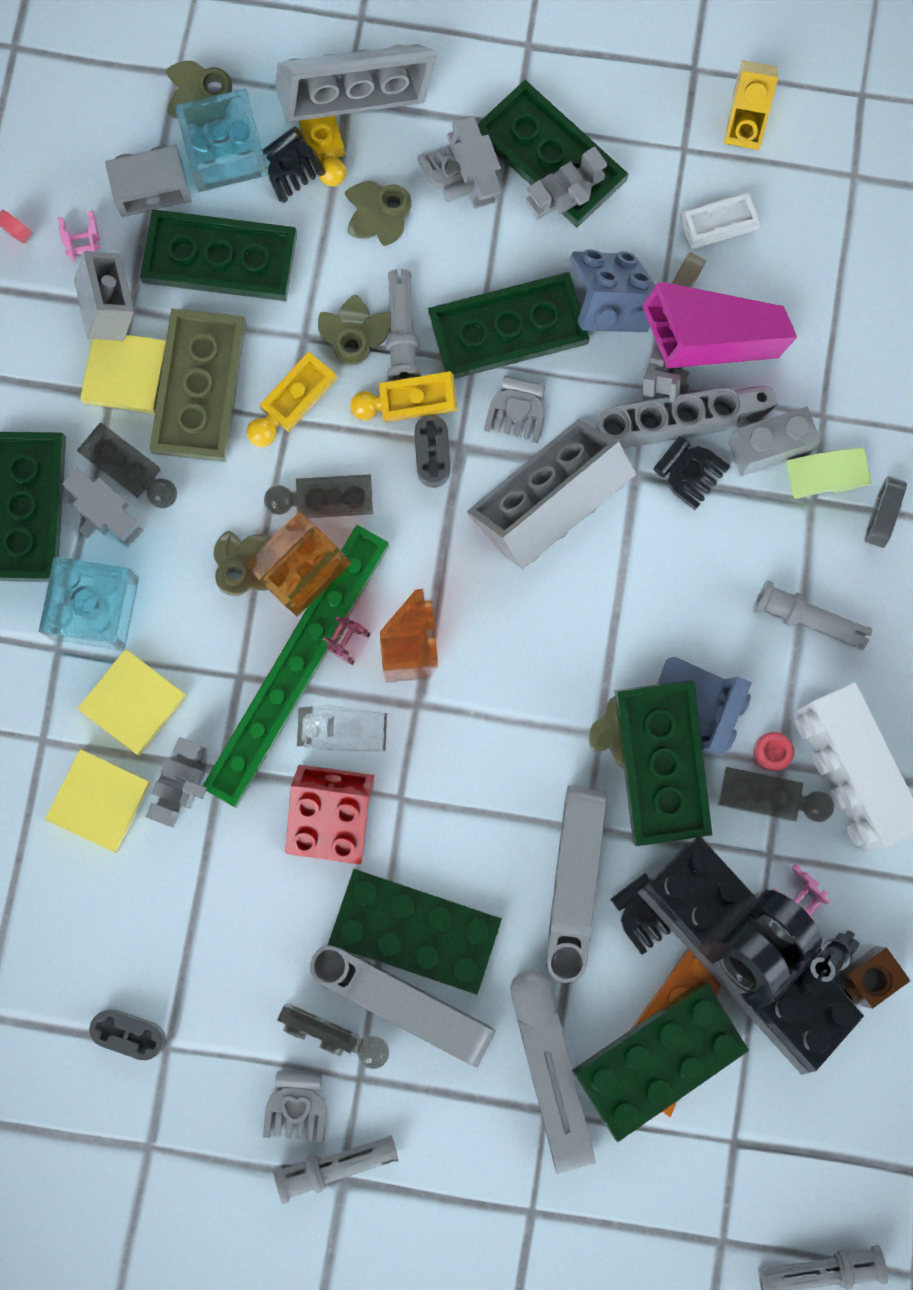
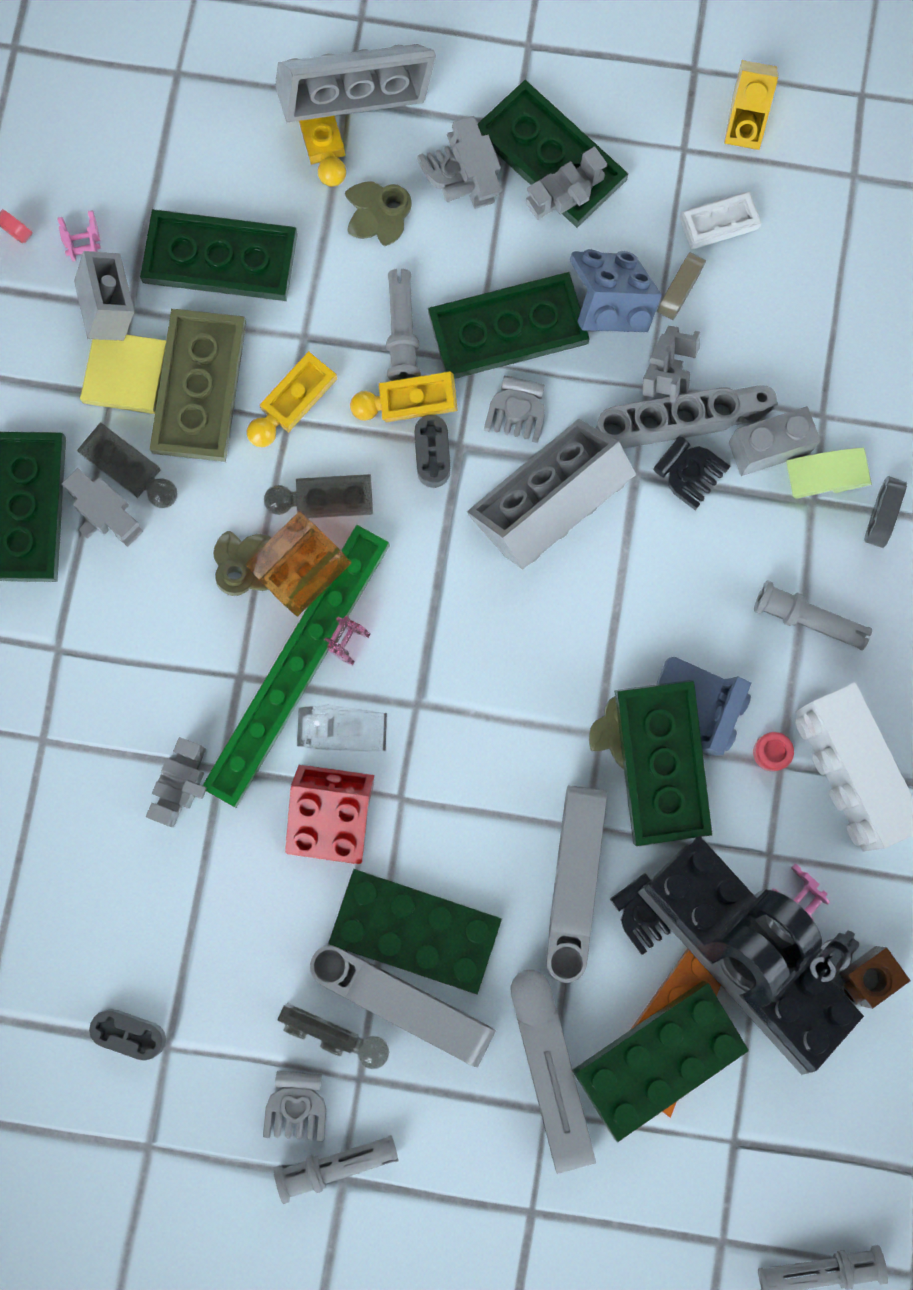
clear light blue brick [38,557,139,651] -> none
light yellow tile [45,749,152,853] -> none
light yellow tile [77,648,187,756] -> none
light grey brick [105,145,192,217] -> none
olive plate [166,61,233,132] -> none
clear light blue brick [175,88,268,192] -> none
black piece [262,126,325,203] -> none
olive plate [318,294,391,365] -> none
clear orange slope [379,589,438,683] -> none
dark pink slope [642,282,797,368] -> none
clear smoke plate [718,767,834,822] -> none

